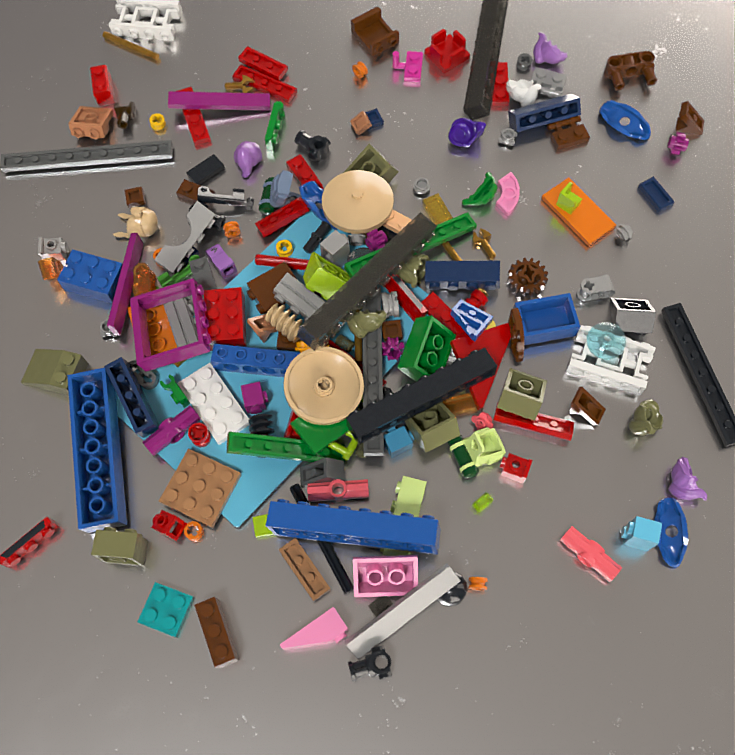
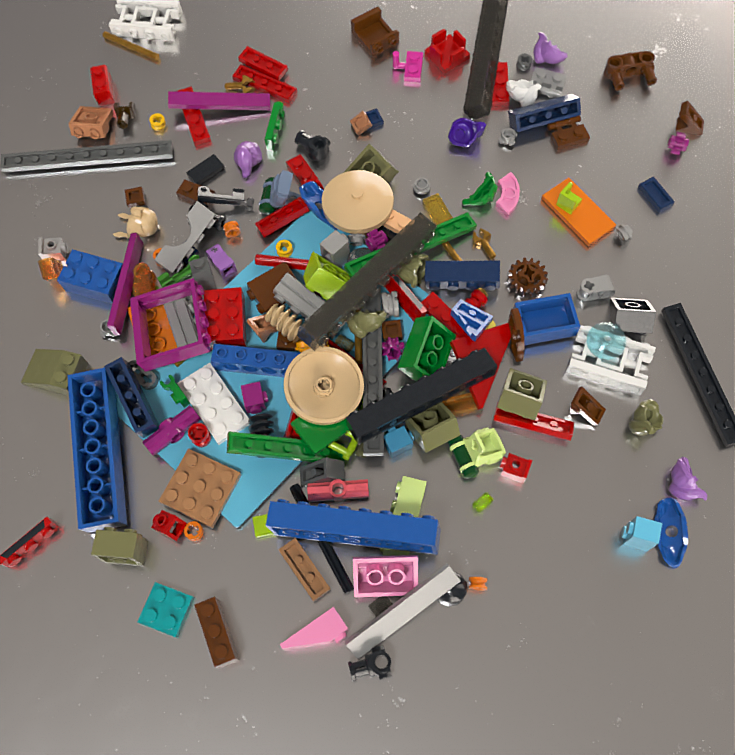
black axle [303,221,331,254] -> none
orange bush [352,61,368,79] -> none
coral plate [471,412,493,430] -> none
coral piece [560,526,622,582] -> none
blue piece [599,100,651,140] -> none

